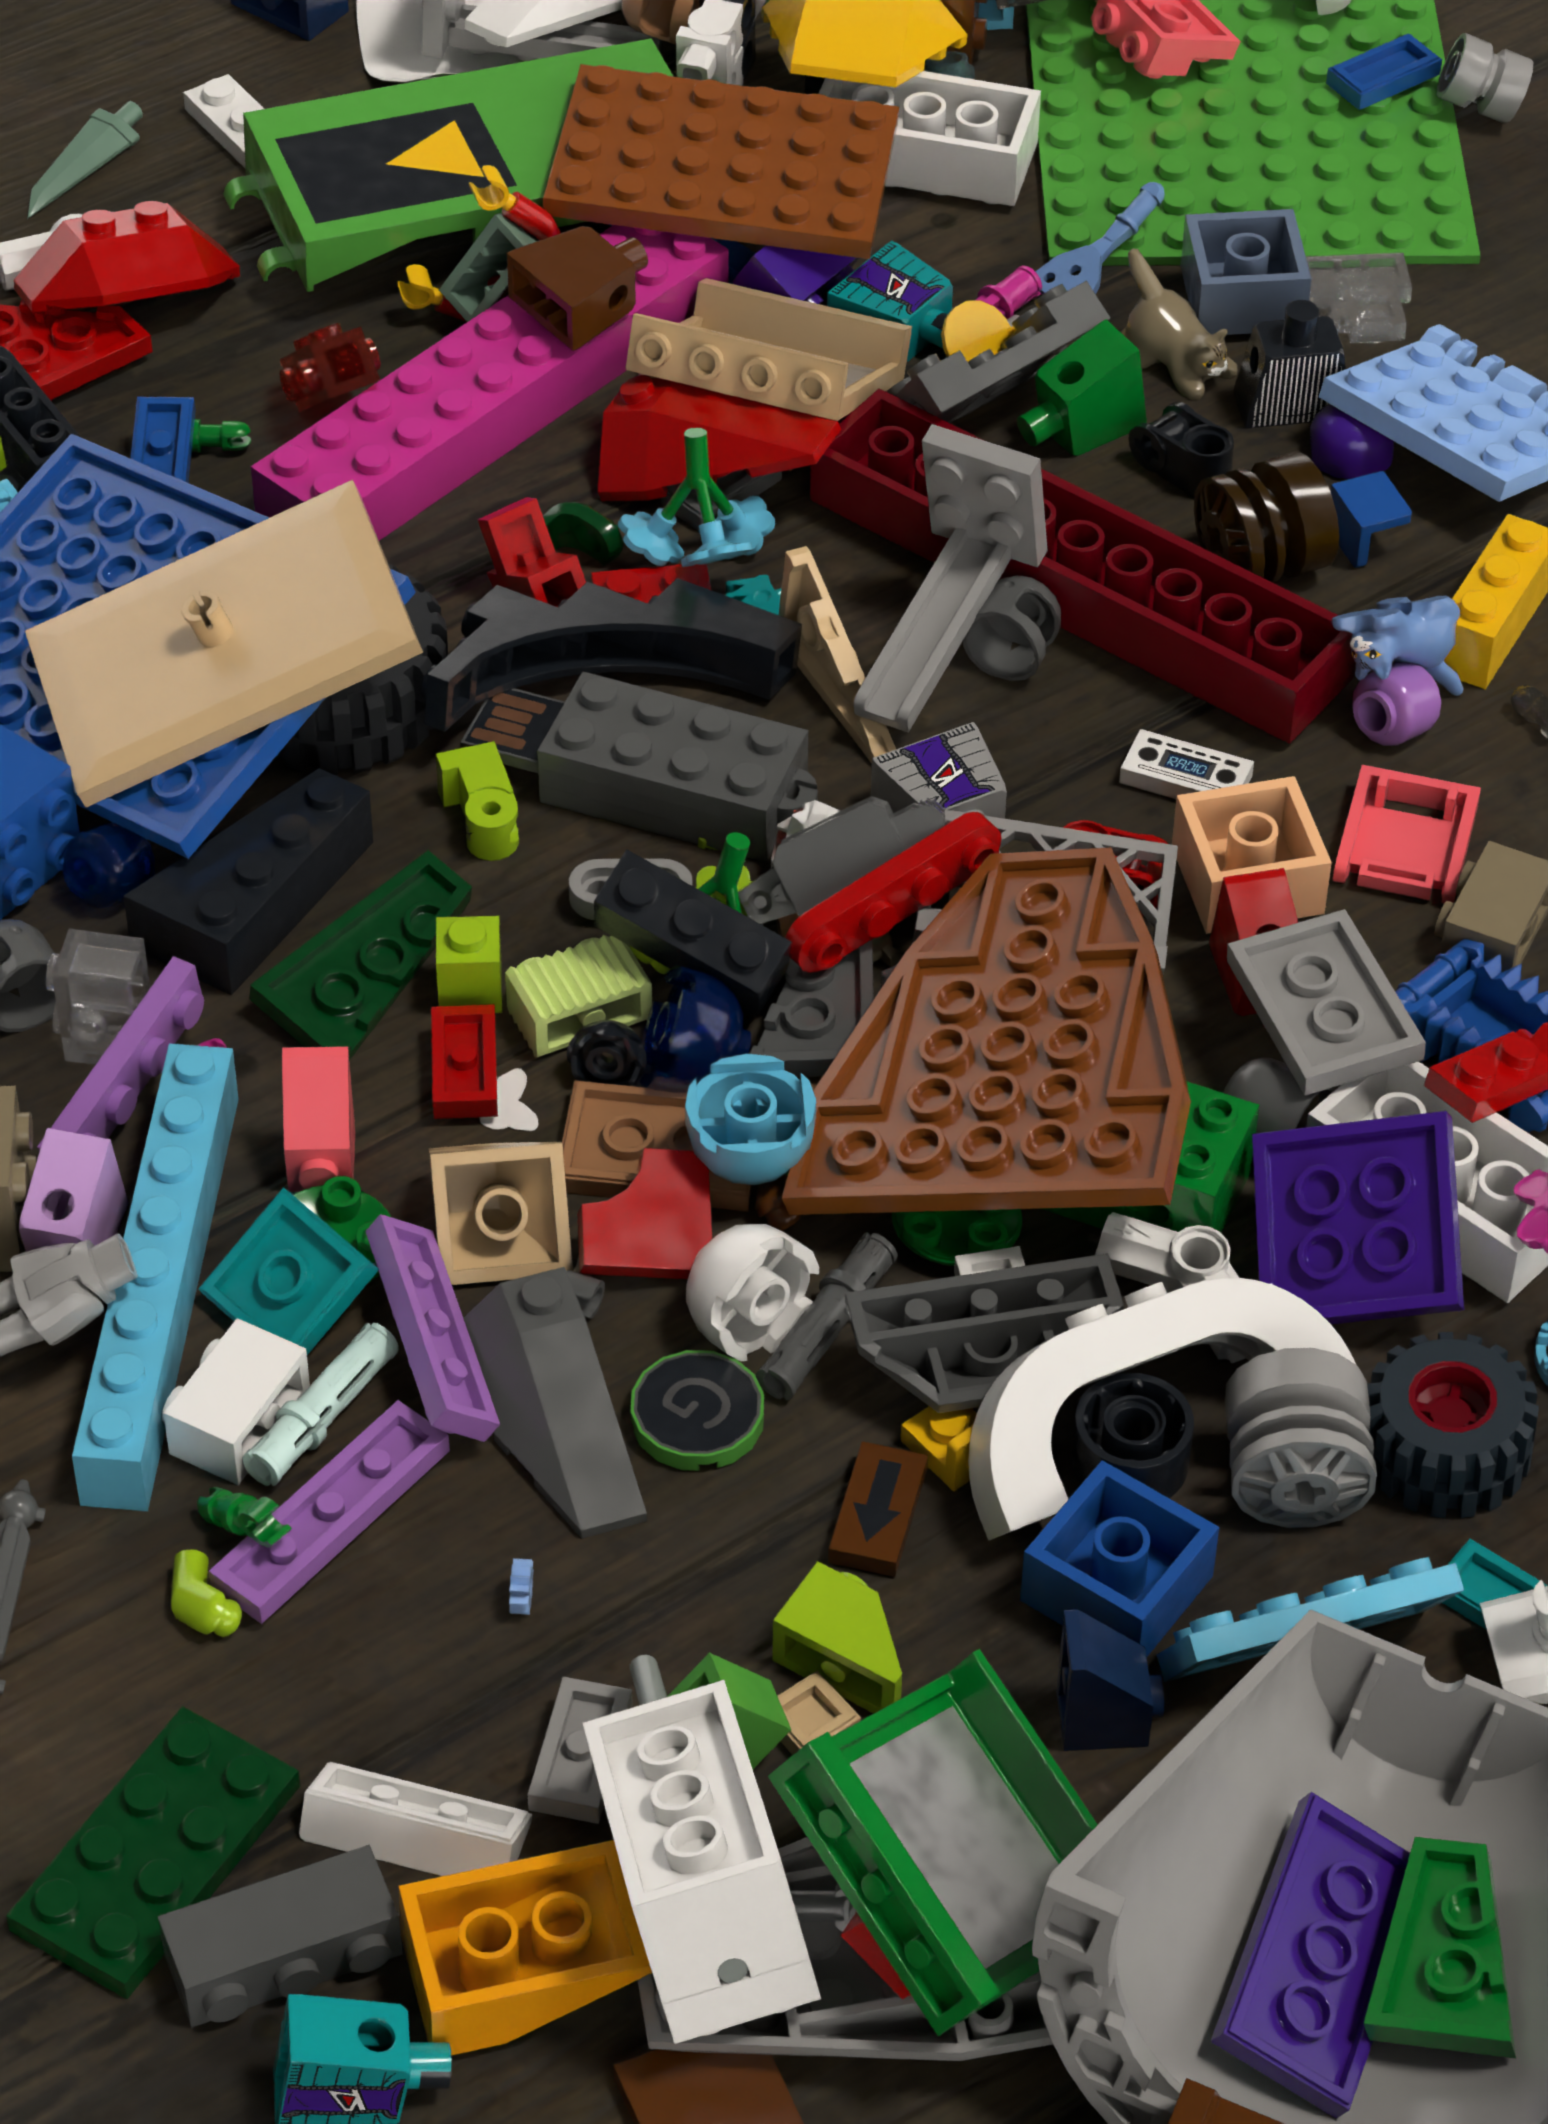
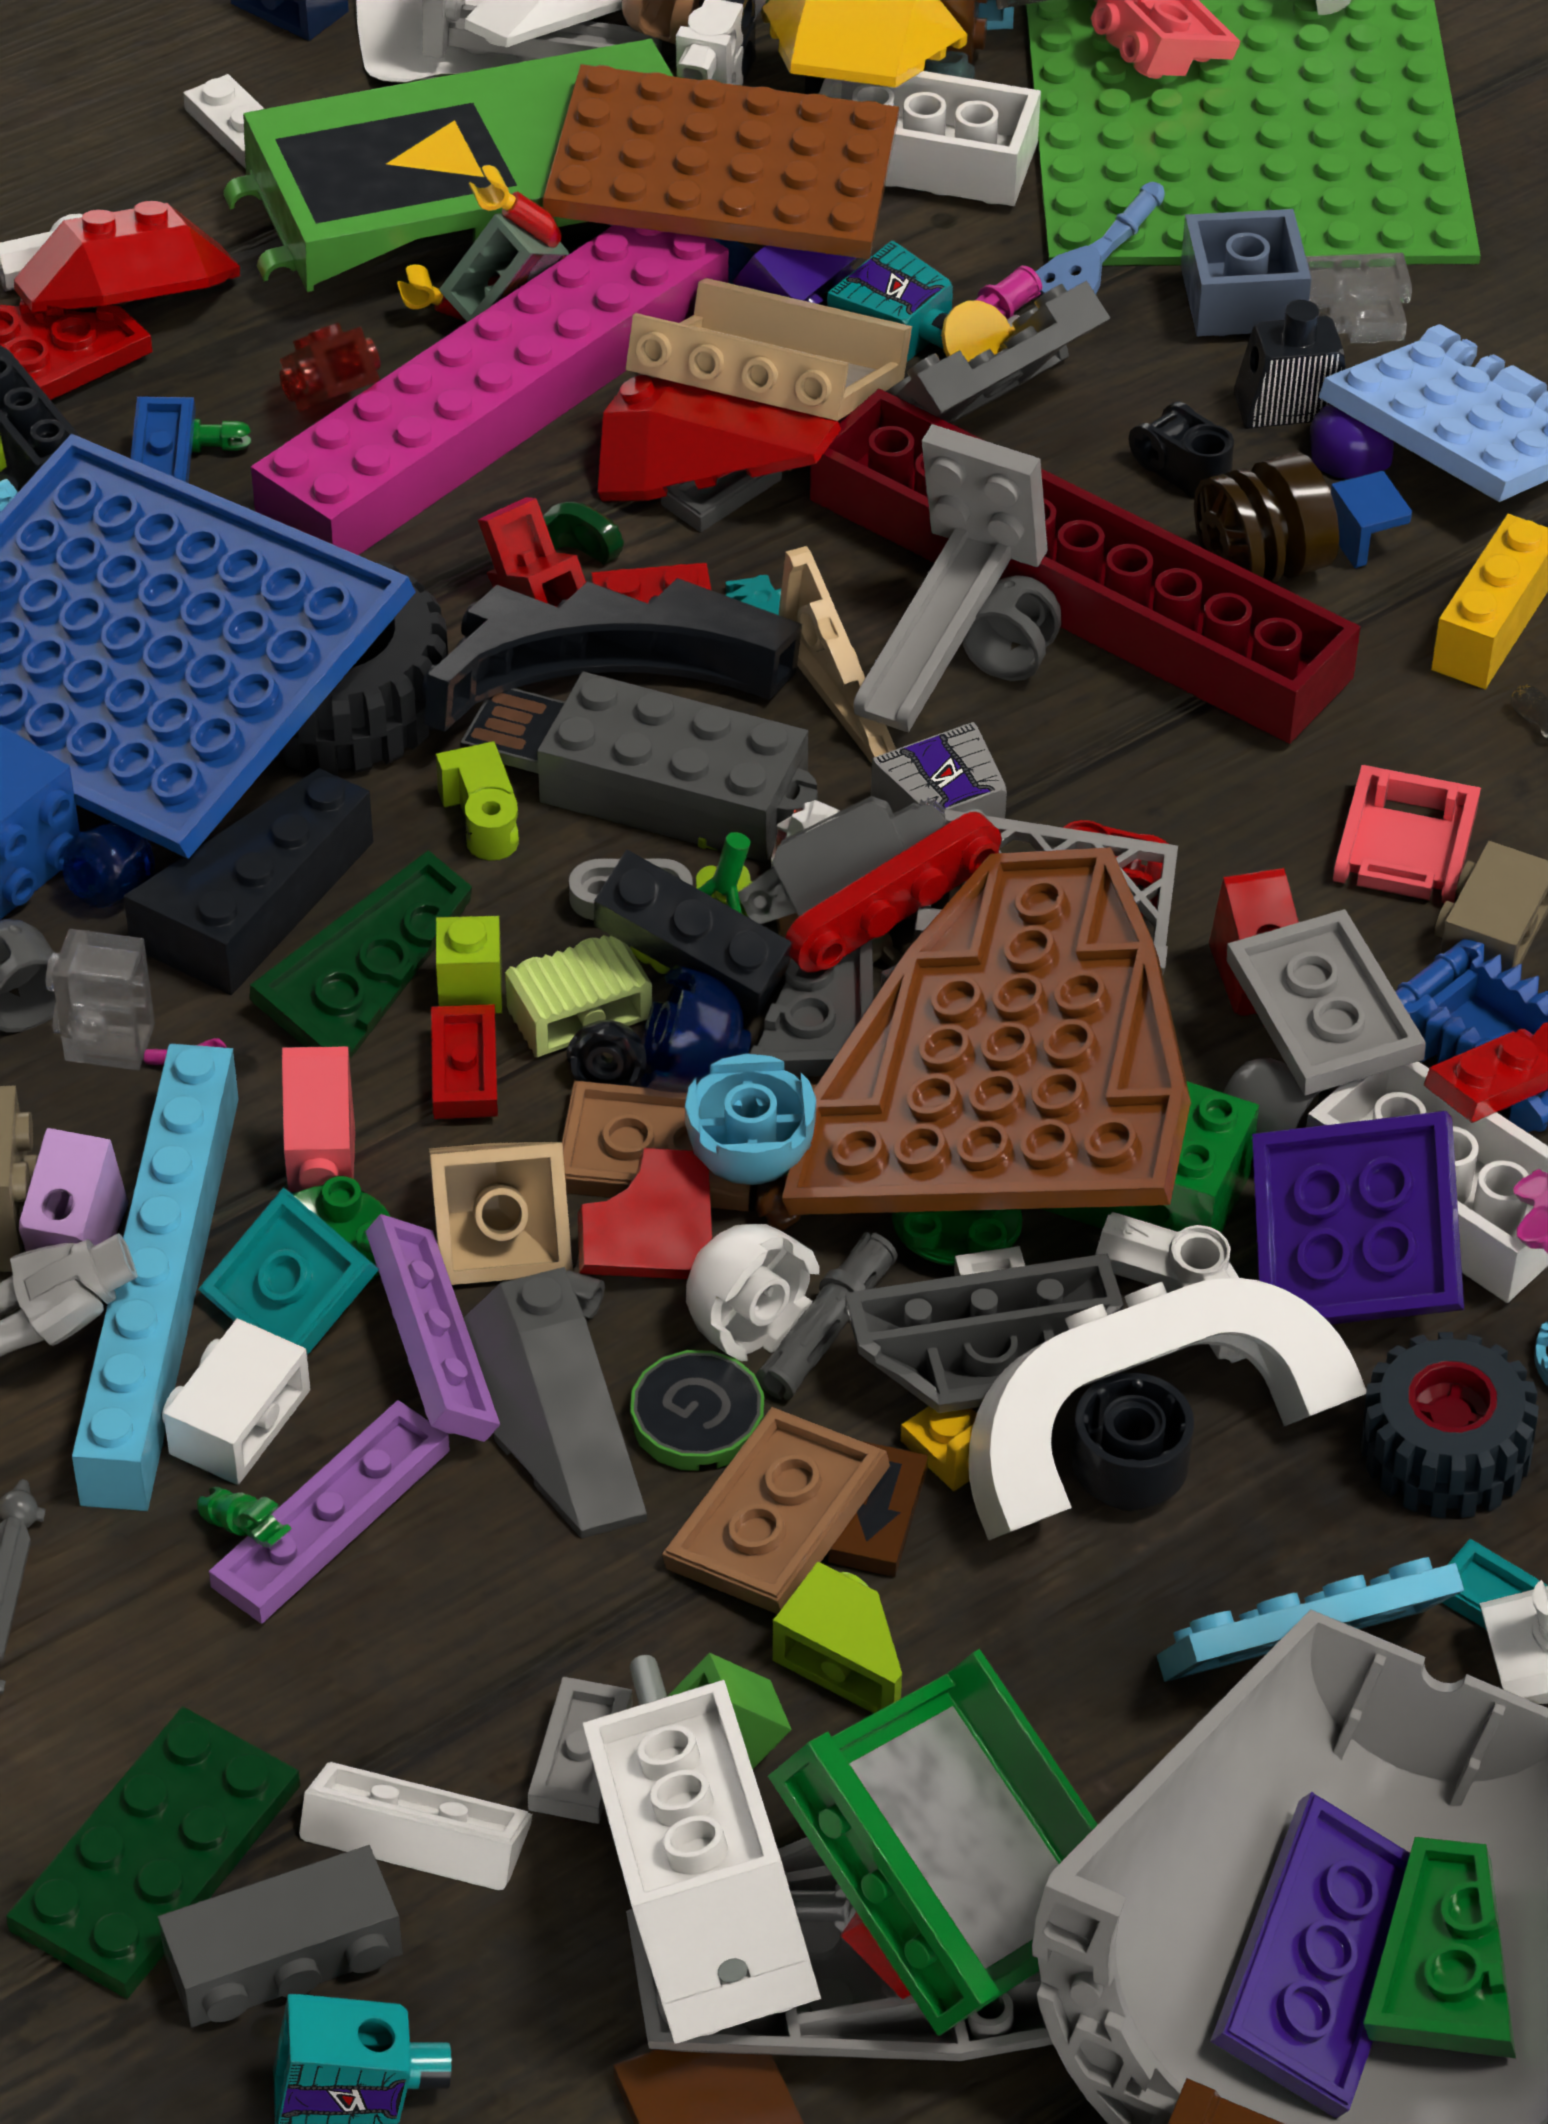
tan piece [25,480,423,808] -> none
sand green bar [27,101,143,219] -> none
medium lavender plate [37,956,204,1152] -> none
lime arm [171,1549,242,1637] -> none
light aqua pin [242,1322,399,1486] -> none
light orange slope [399,1840,652,2056] -> none
white sticker [479,1068,538,1131] -> none
reddish brown torso [507,226,648,351] -> none
light blue piece [509,1558,534,1615] -> none
medium azure plant [618,428,775,567] -> none
tan tile [778,1671,861,1755] -> none
green torso [1017,319,1147,456] -> none
blue brick [1020,1460,1220,1657] -> none
dark blue slope [1056,1610,1164,1751] -> none
white tile [1119,729,1254,799] -> none
dark tan animal [1121,248,1238,400] -> none
light nougat brick [1172,776,1332,934] -> none
light grey wheel [1225,1348,1377,1528] -> none
blue tile [1326,33,1442,110] -> none
medium blue animal [1331,596,1464,696] -> none
medium lavender head [1352,662,1441,746] -> none
light grey wheel [1437,33,1533,124] -> none
none -> medium nougat tile [662,1407,890,1614]

